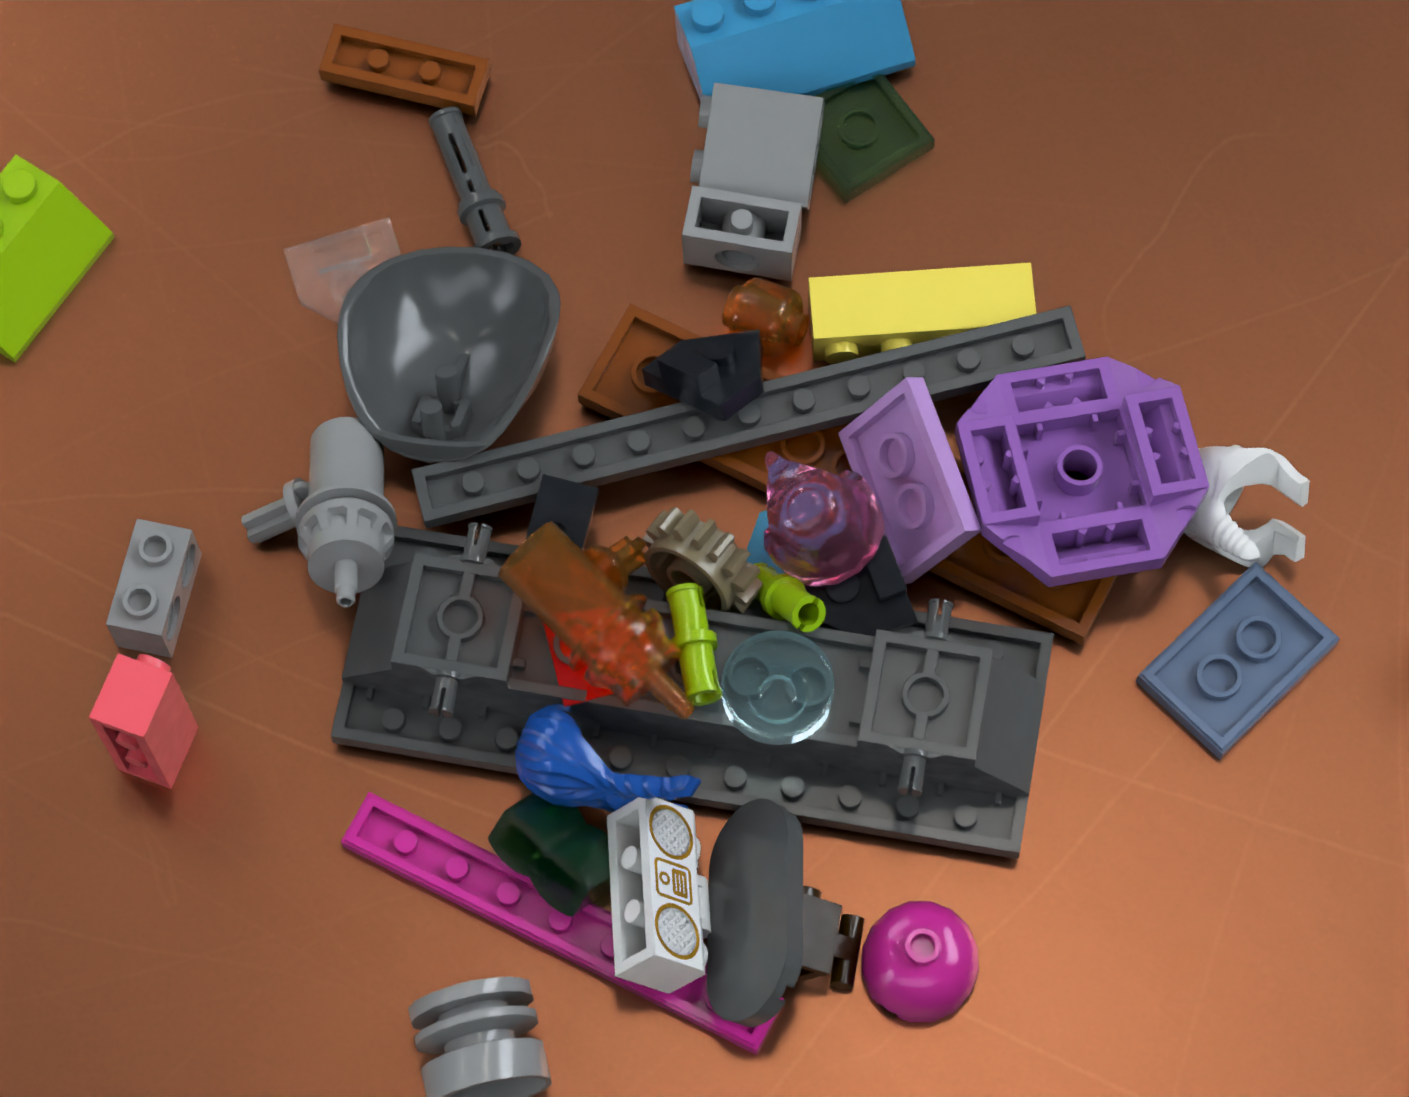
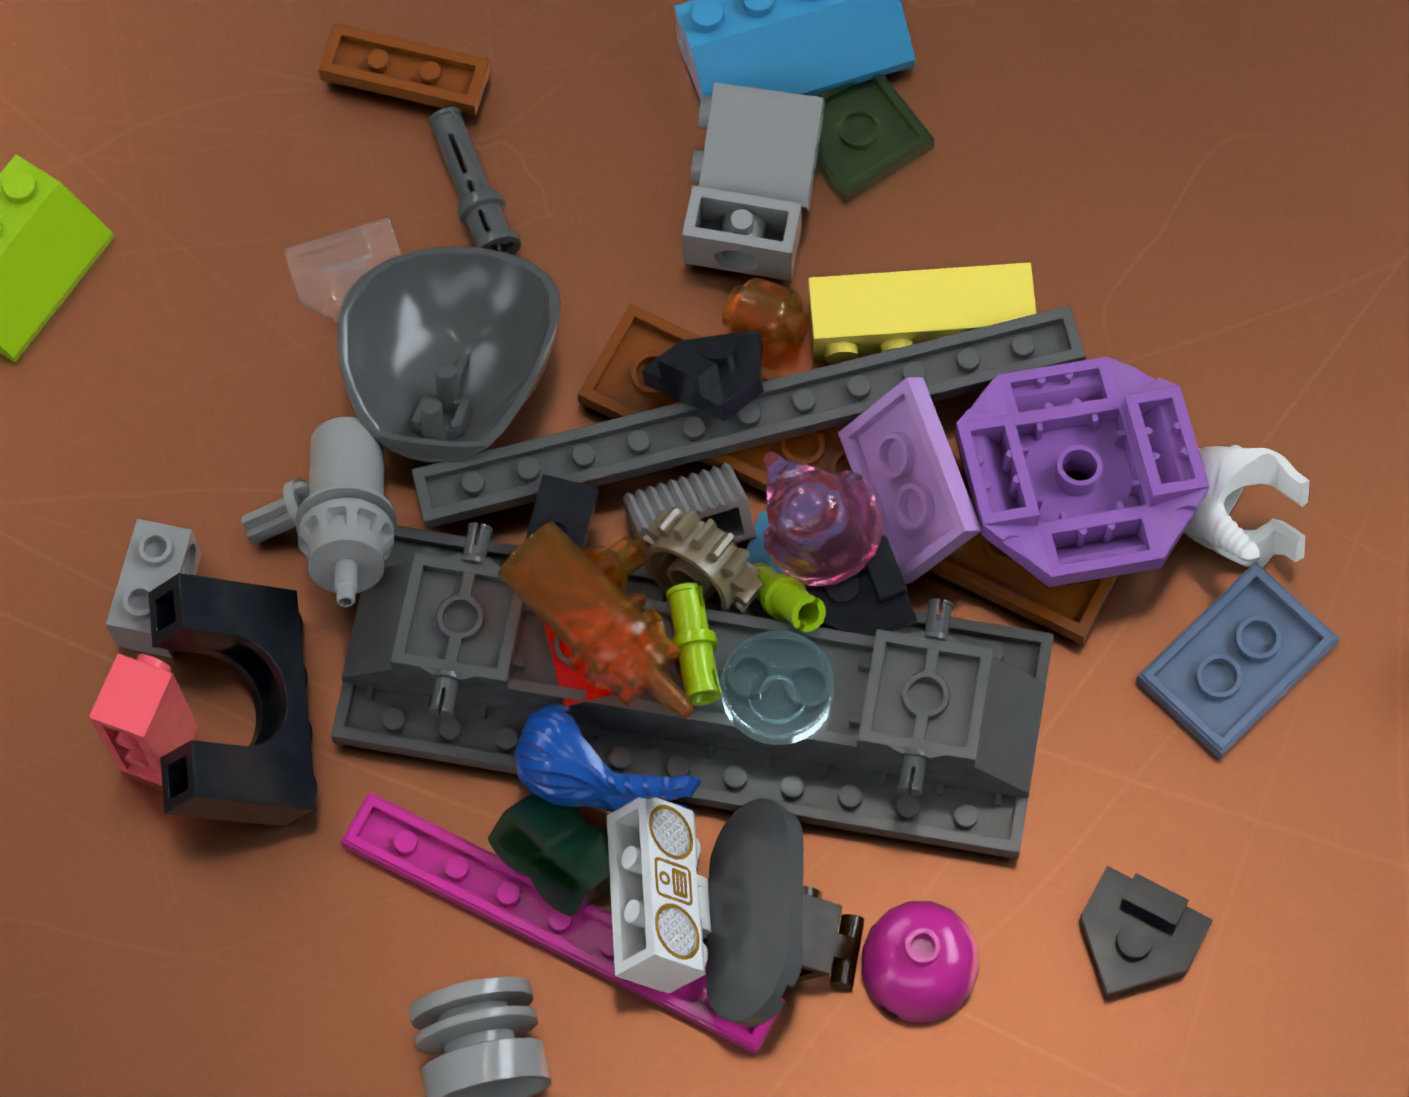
none -> black arch [148,573,317,826]
none -> light grey brick [623,462,756,571]
none -> black plate [1079,866,1213,999]

